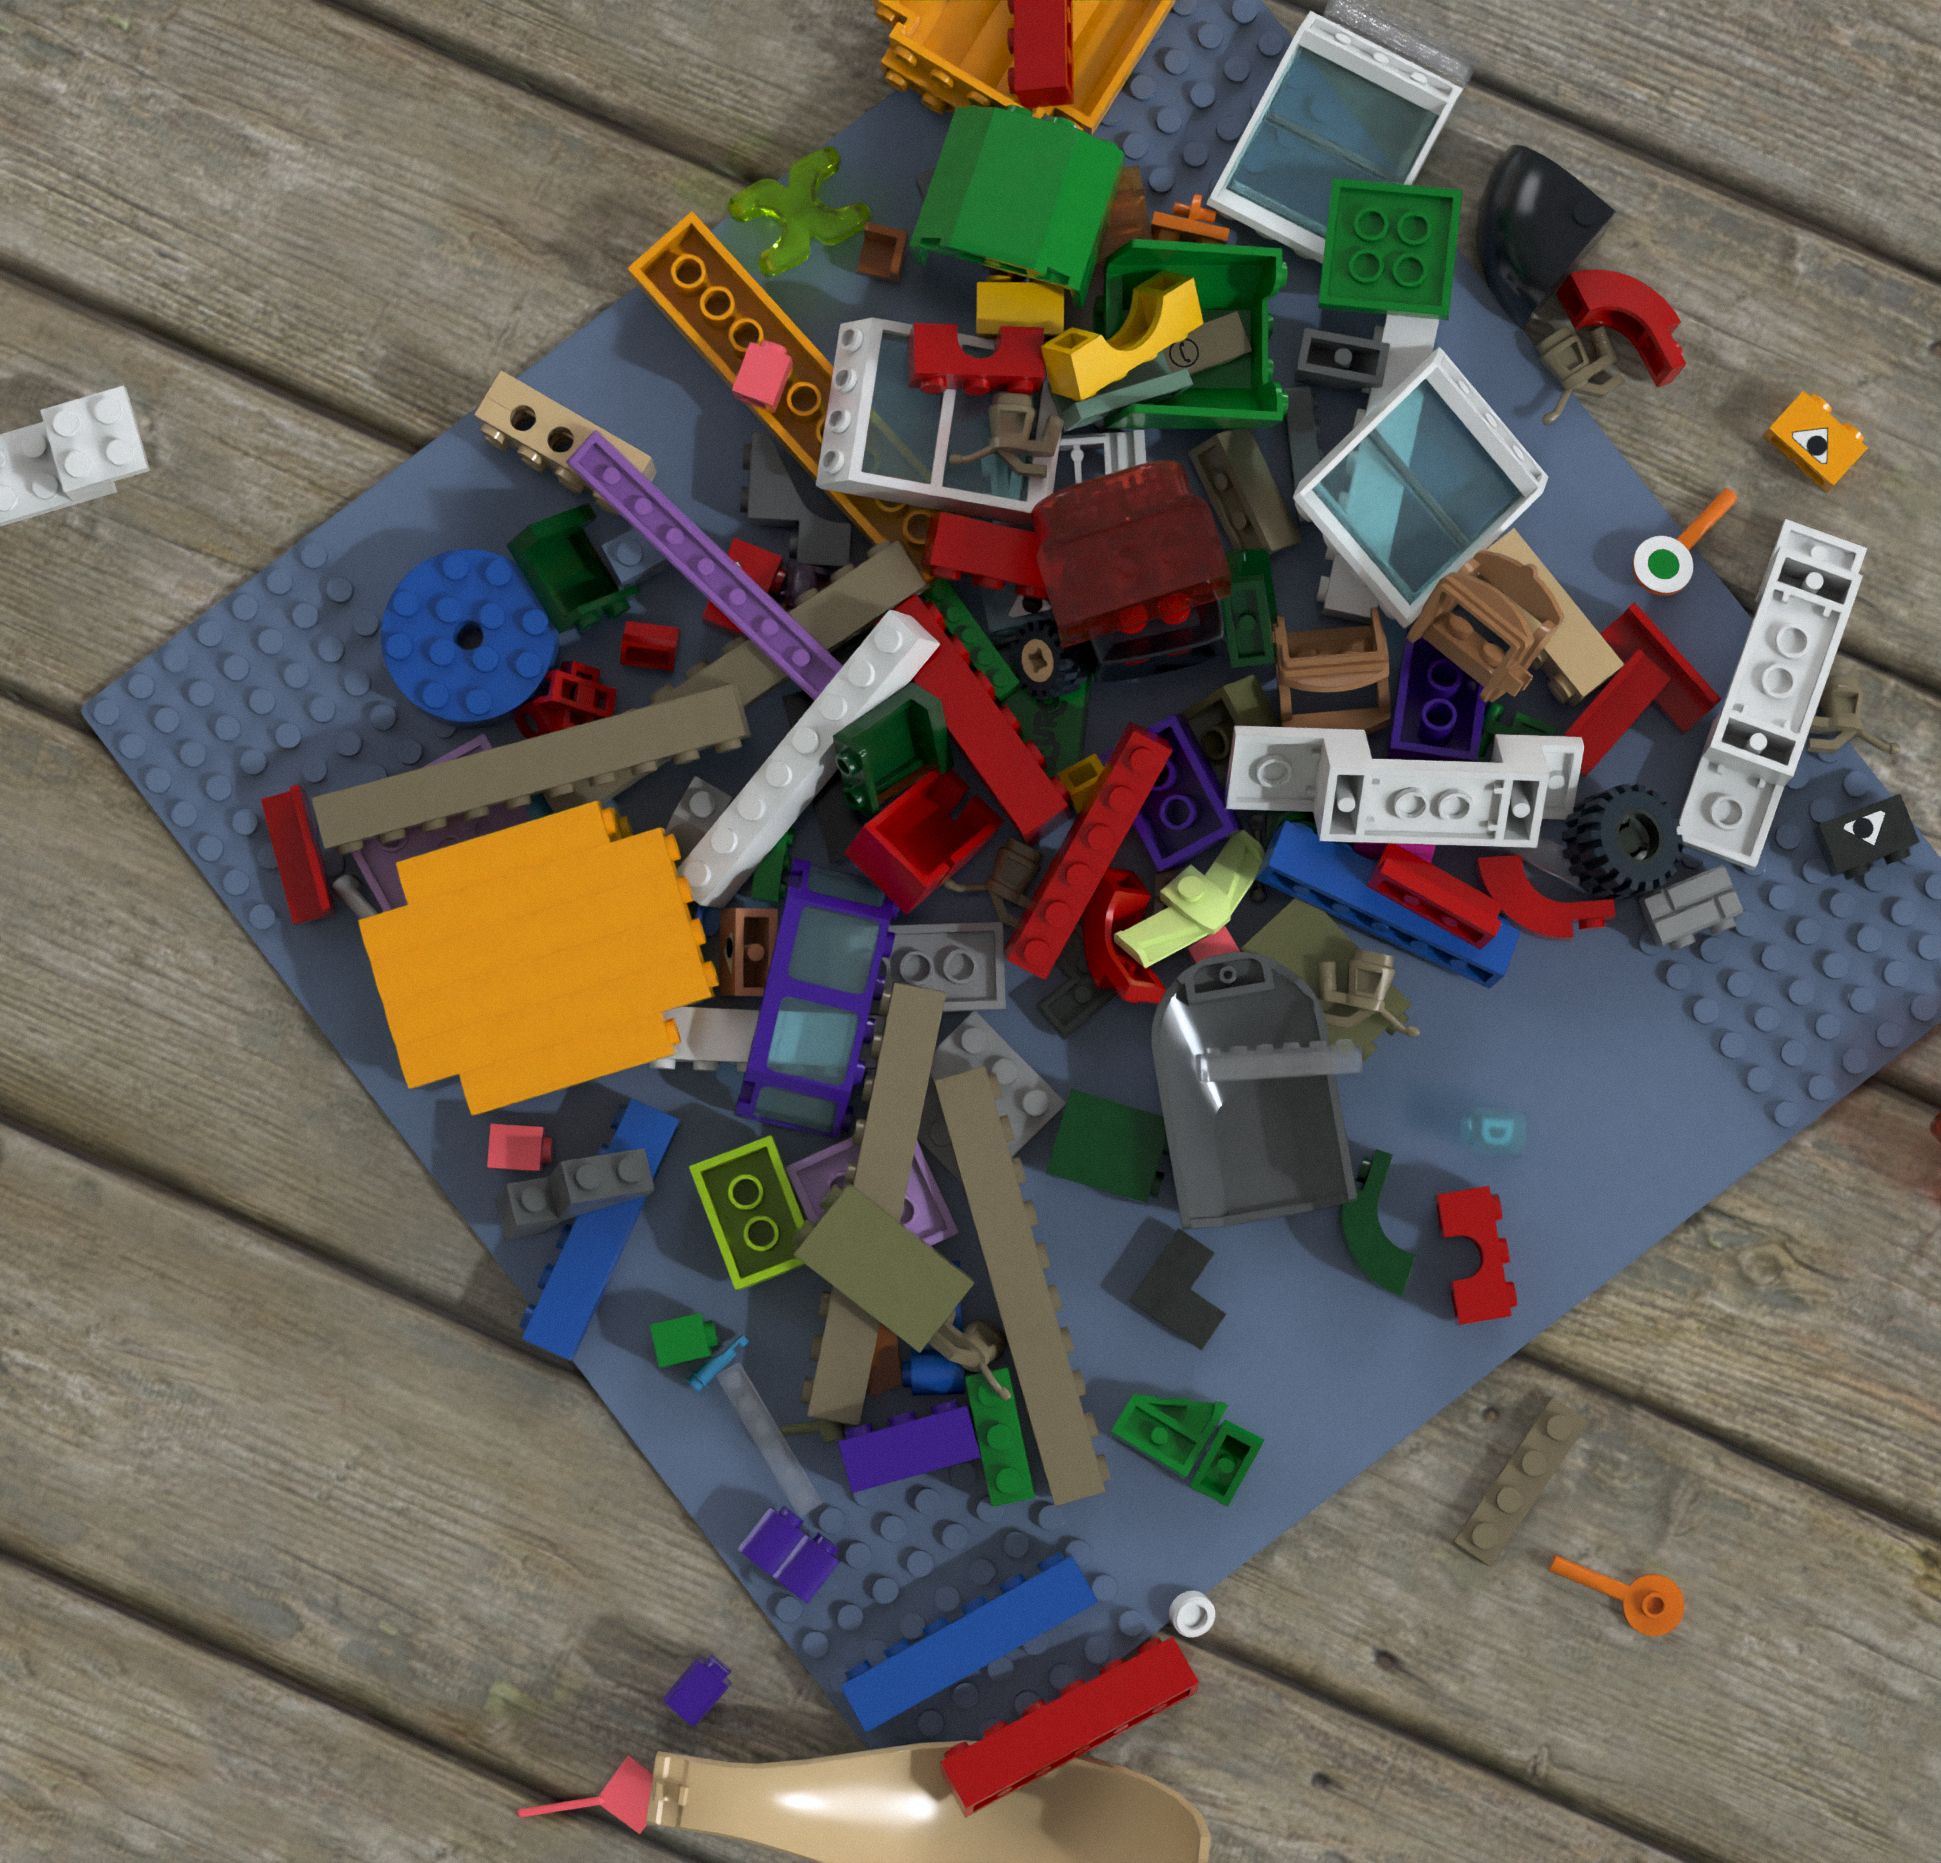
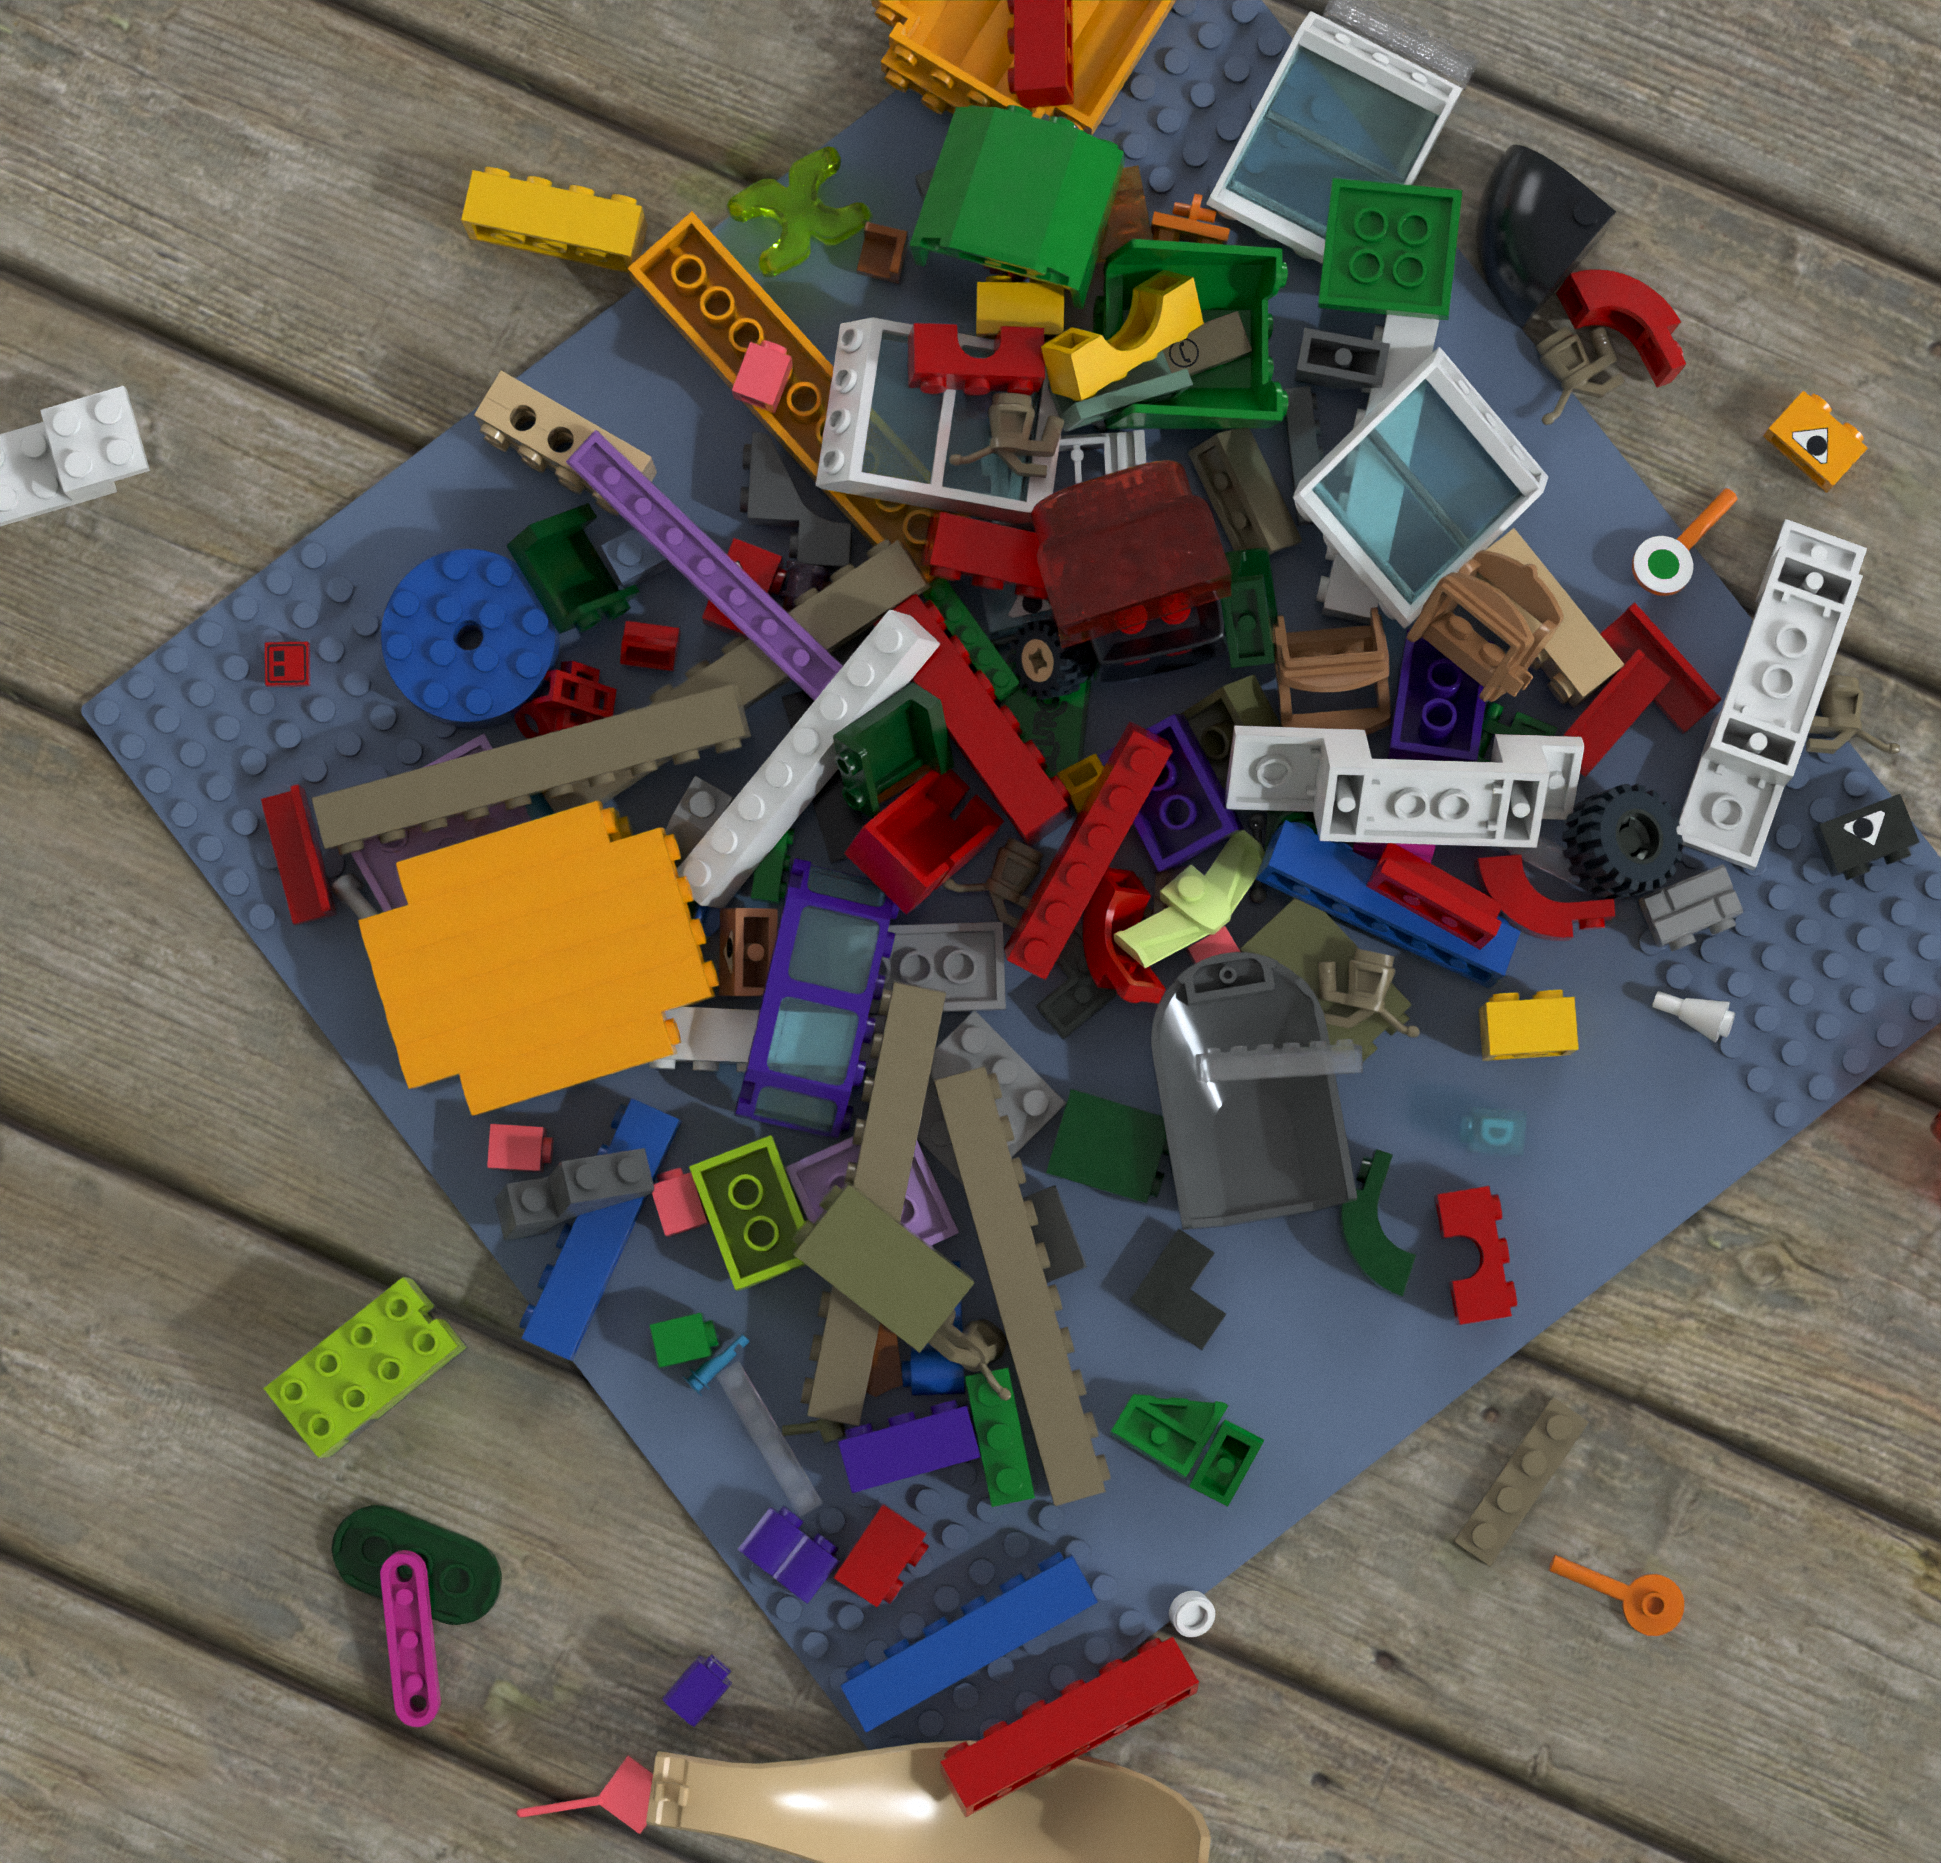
none -> lime piece [263,1277,469,1458]
none -> red tile [265,641,311,687]
none -> dark green tile [331,1505,502,1625]
none -> dark pink plate [380,1550,441,1727]
none -> yellow brick [461,167,648,273]
none -> coral brick [652,1167,710,1237]
none -> red brick [833,1504,929,1607]
none -> dark grey slope [1023,1185,1087,1283]
none -> yellow brick [1478,990,1579,1061]
none -> white cone [1652,991,1736,1043]

